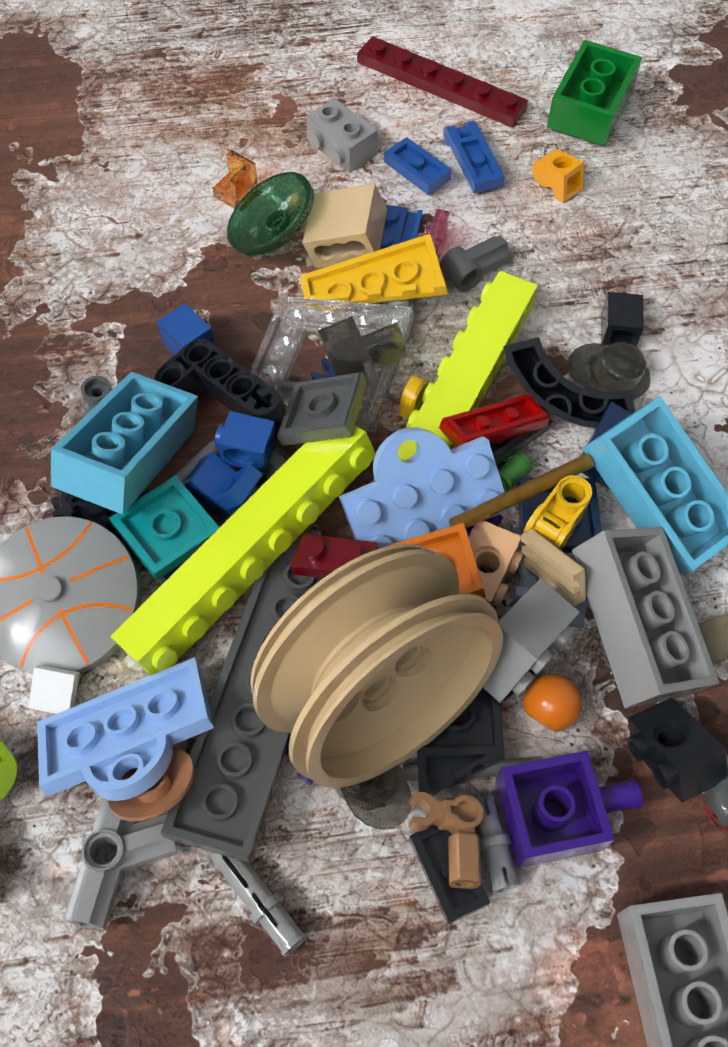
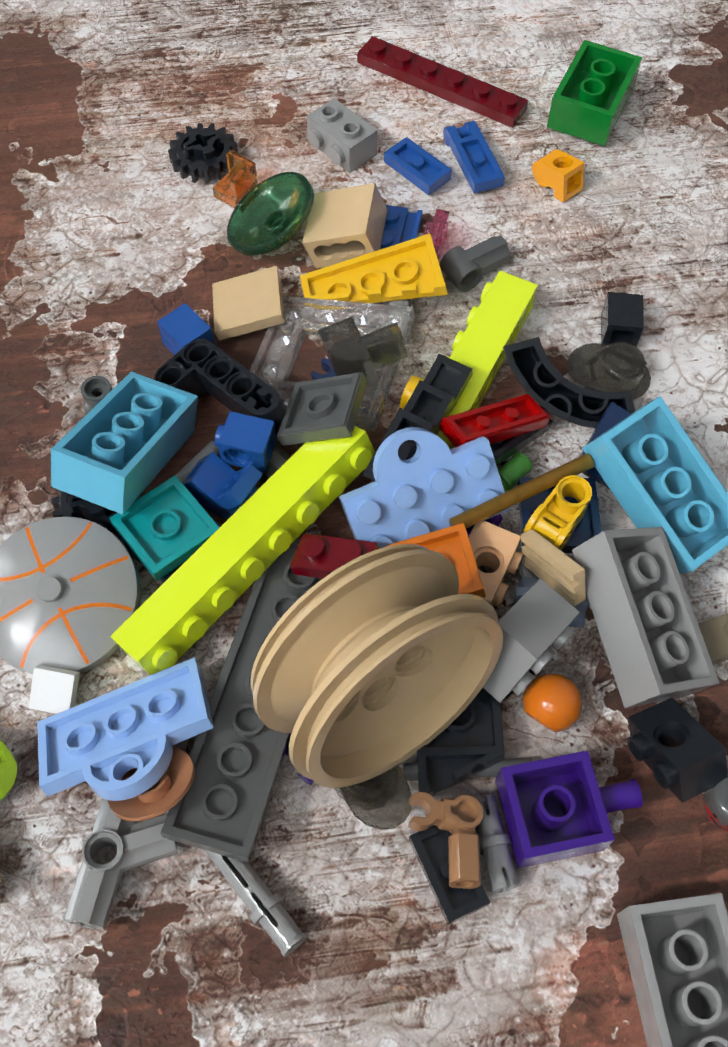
none -> black gear [168,123,238,183]
none -> tan tile [212,266,285,341]
none -> black slope [363,354,473,481]

